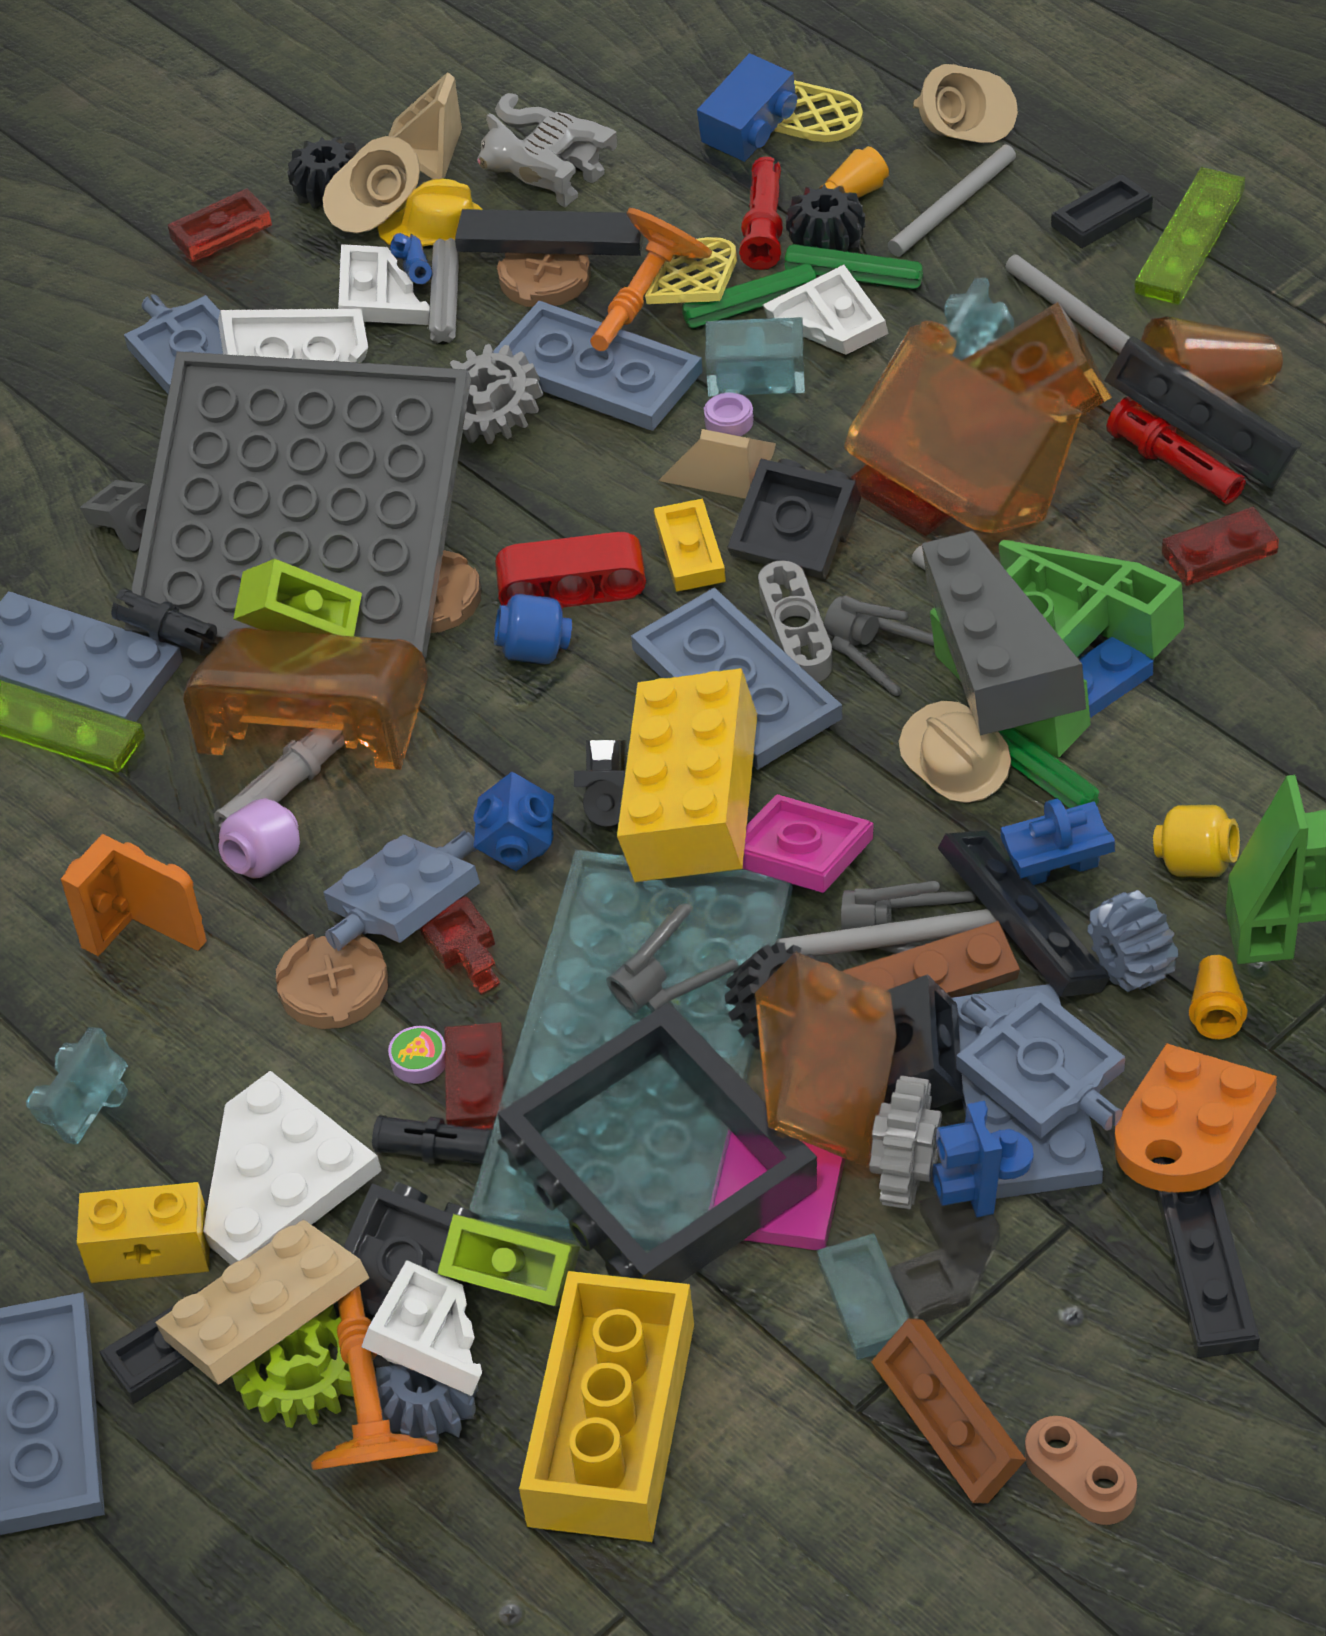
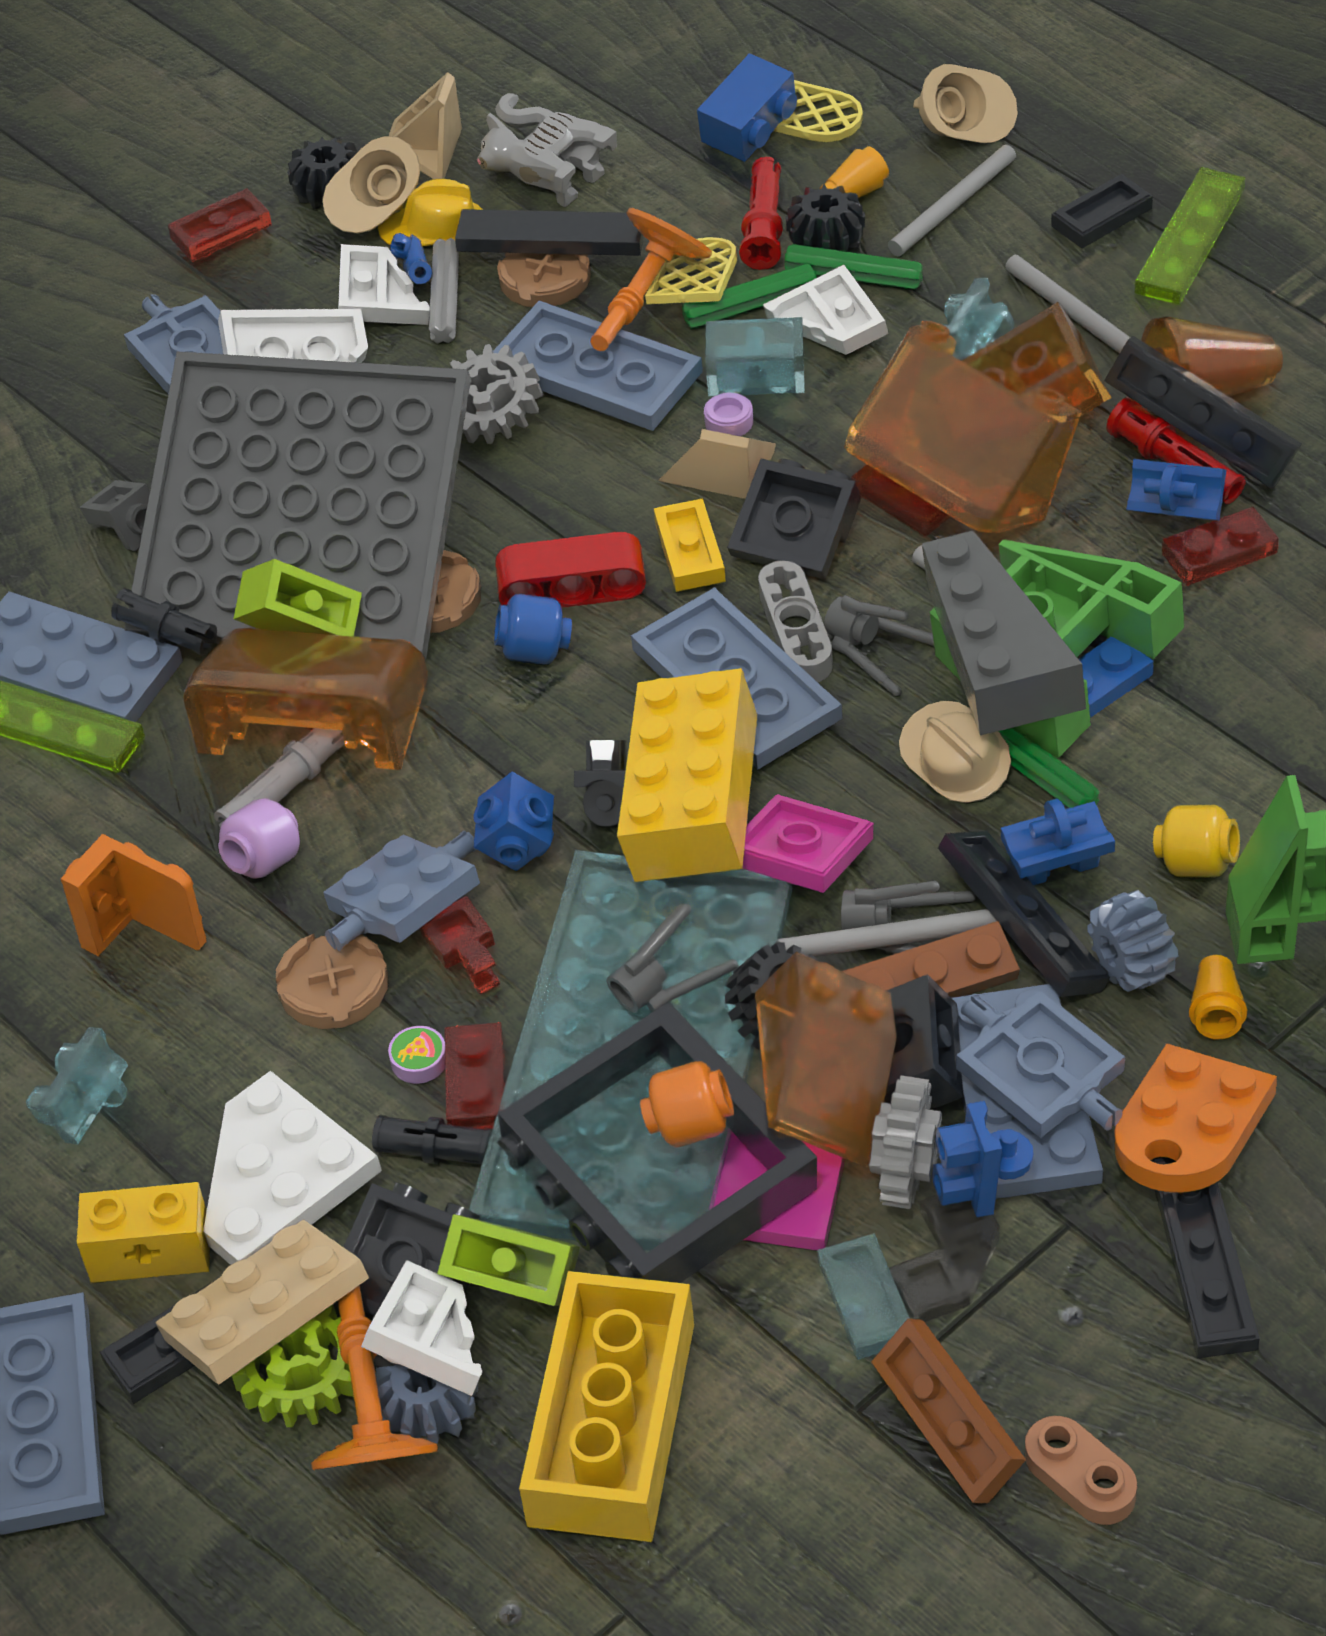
none -> orange head [640,1061,734,1148]
none -> blue hips [1126,459,1227,521]

